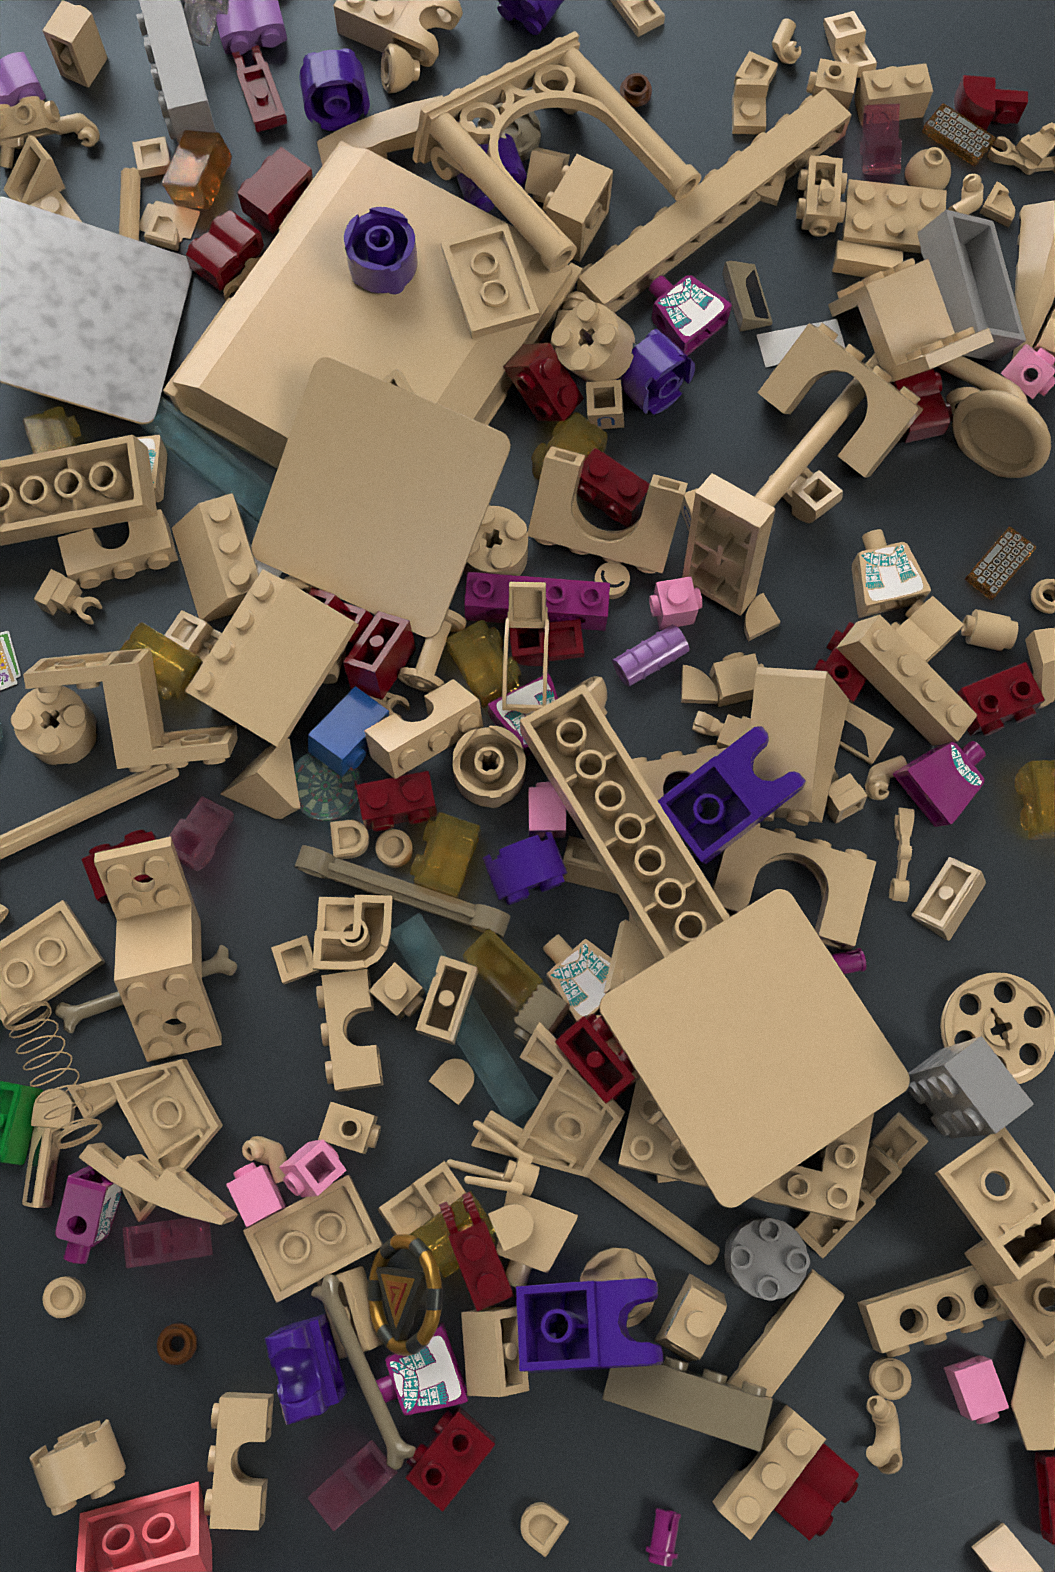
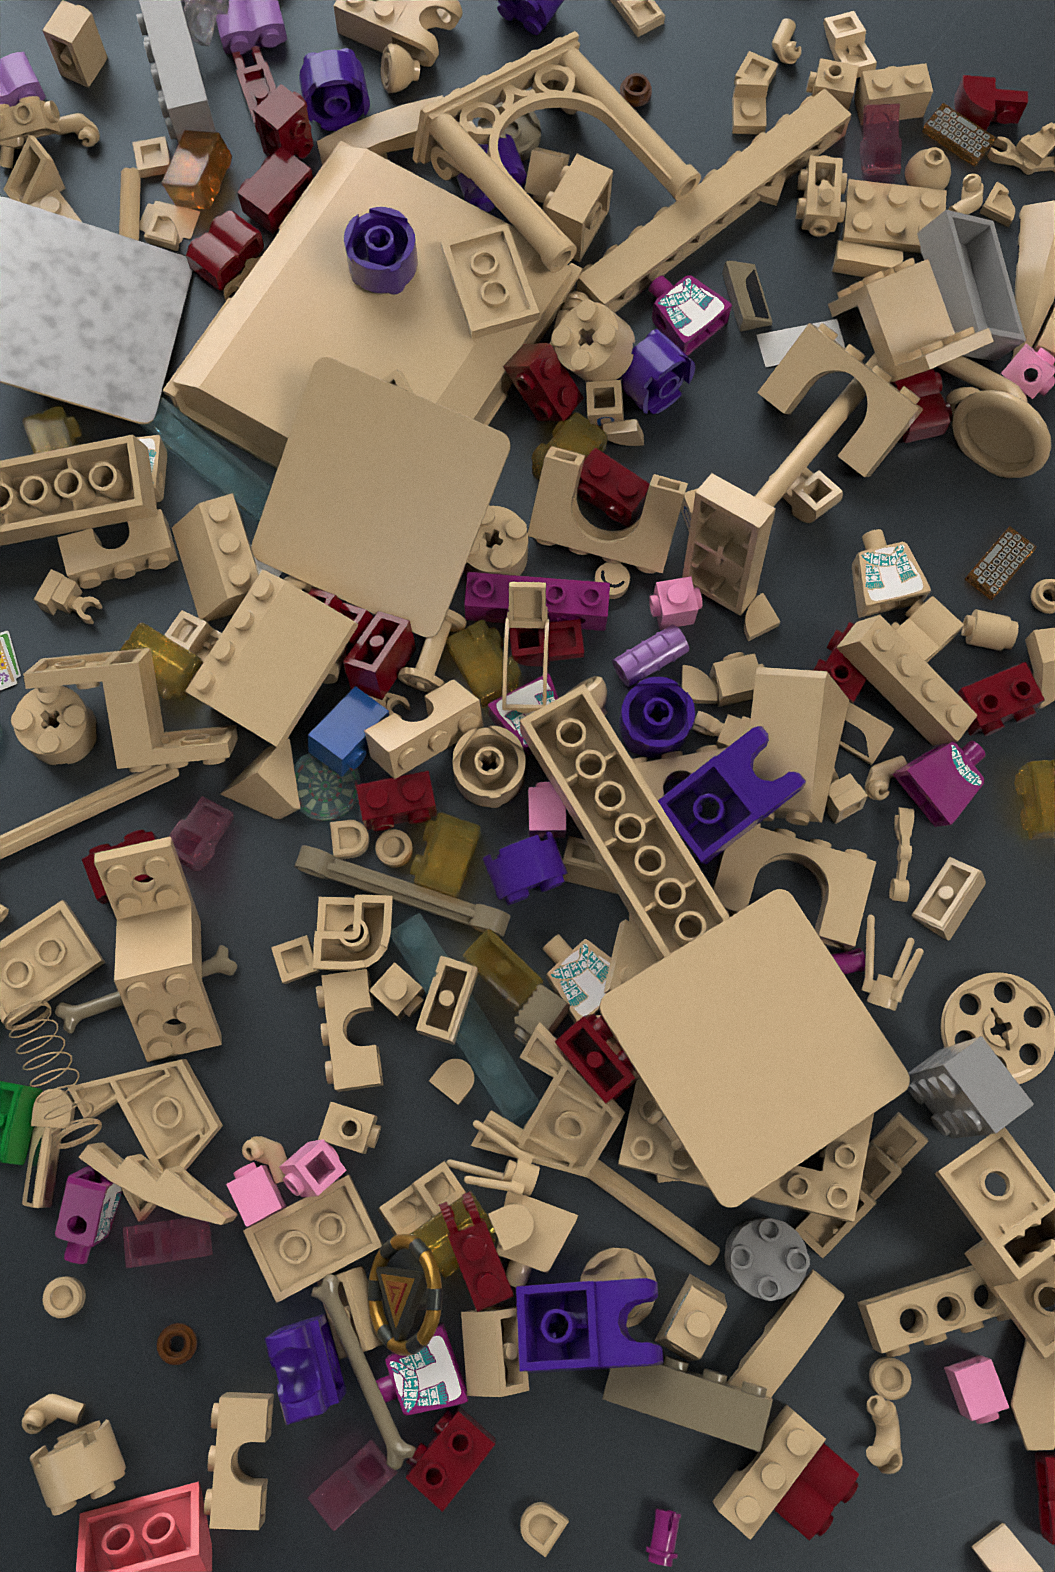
none -> tan arm [22,1394,85,1434]
none -> dark red brick [253,84,314,160]
none -> tan tile [603,419,644,446]
none -> dark purple brick [619,677,695,758]
none -> tan plant [861,915,924,1011]

